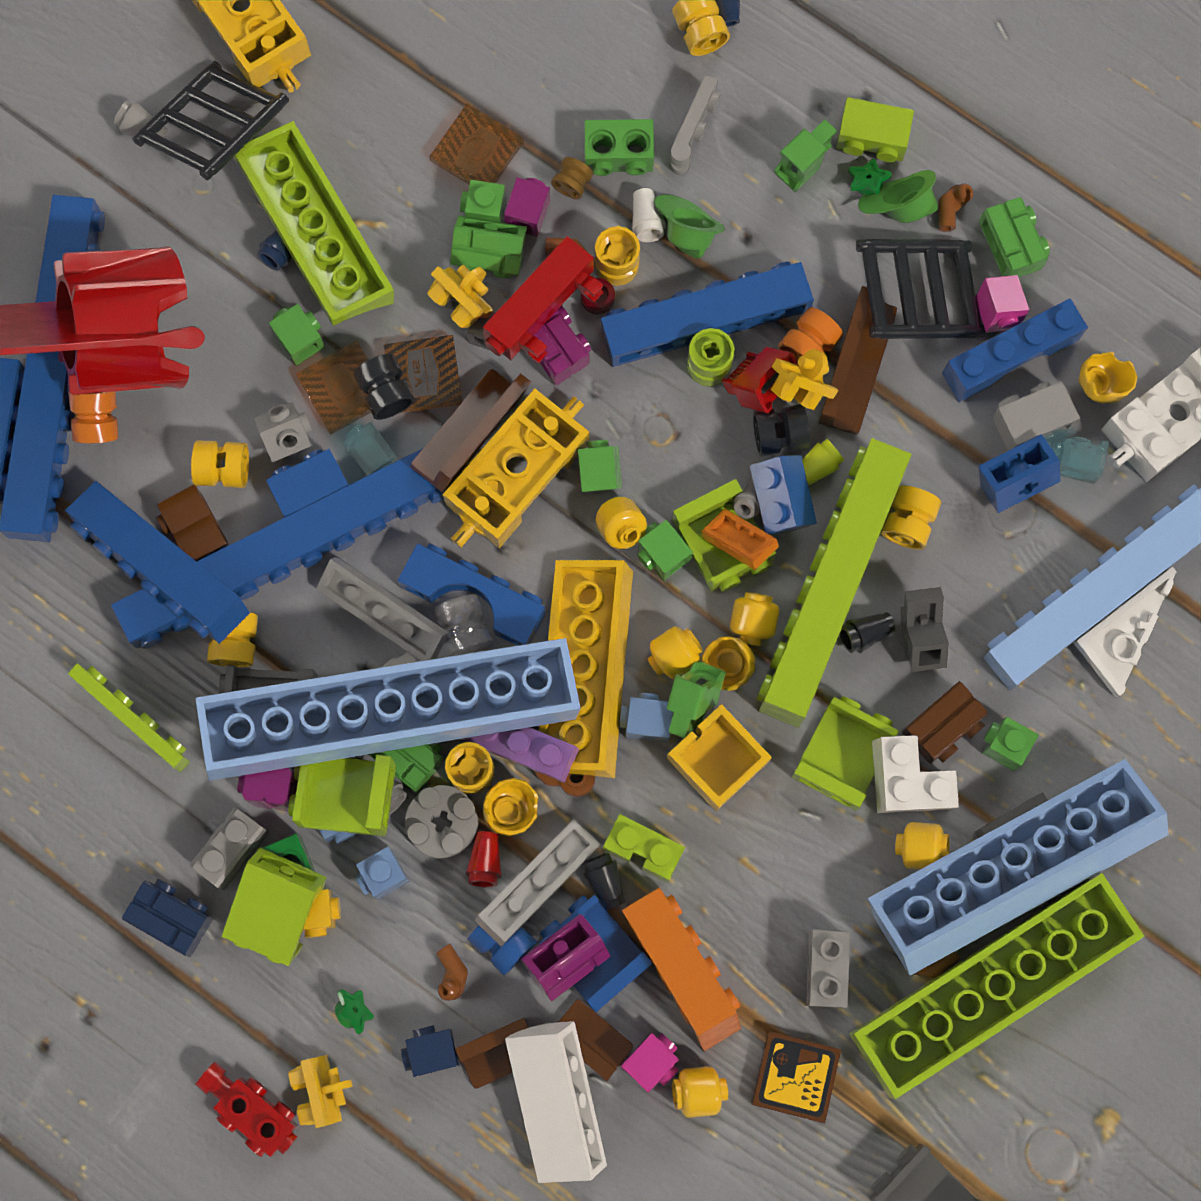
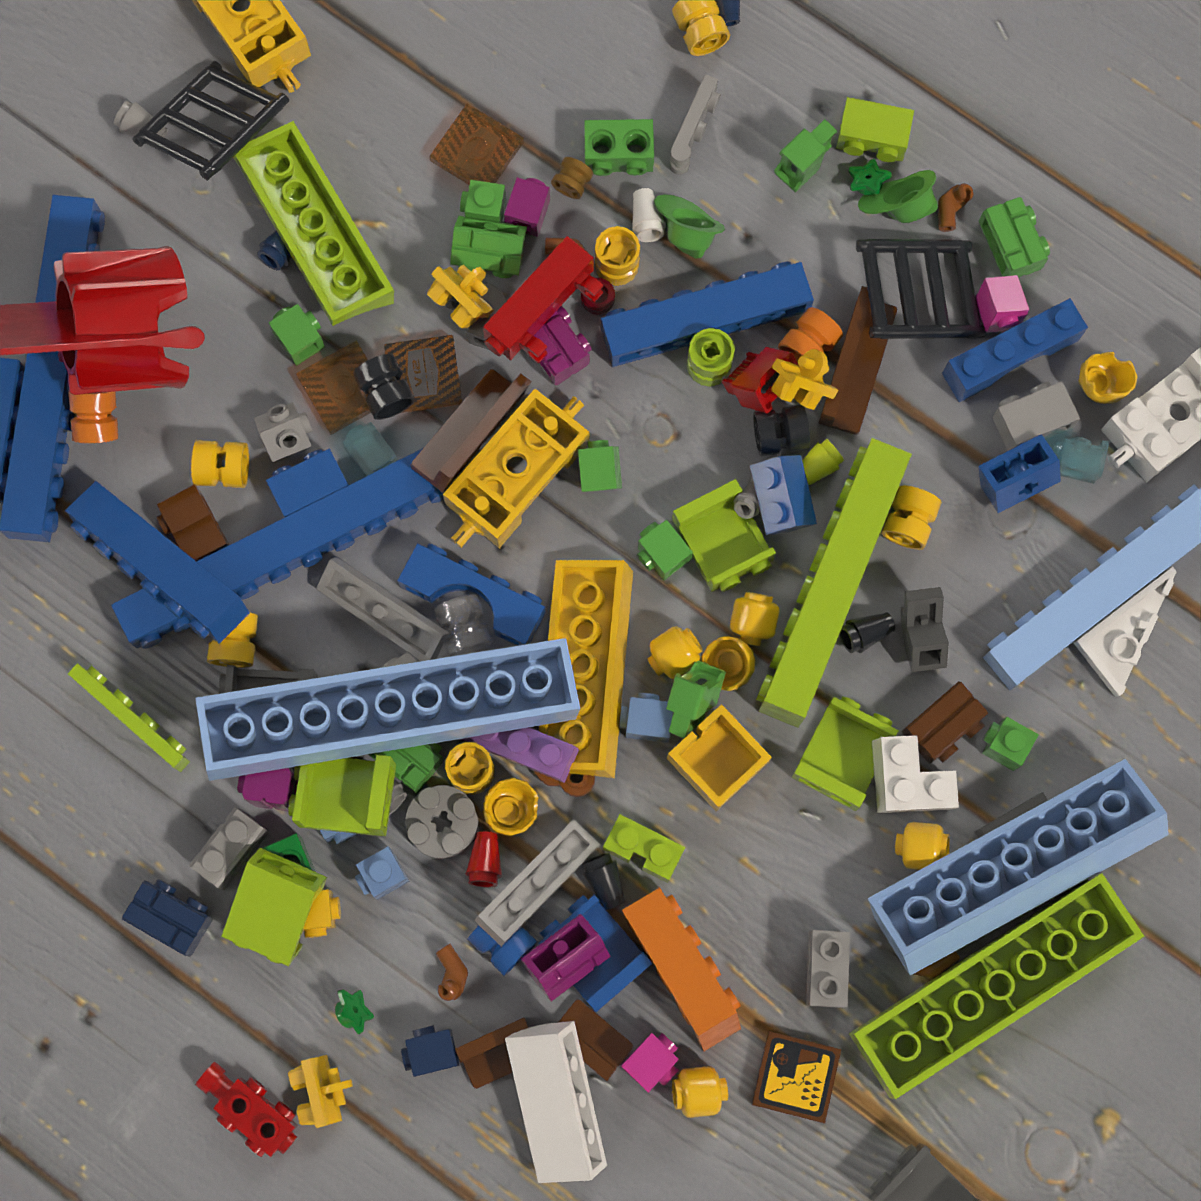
yellow head [595,497,647,549] -> none
orange plate [701,508,779,570] -> none

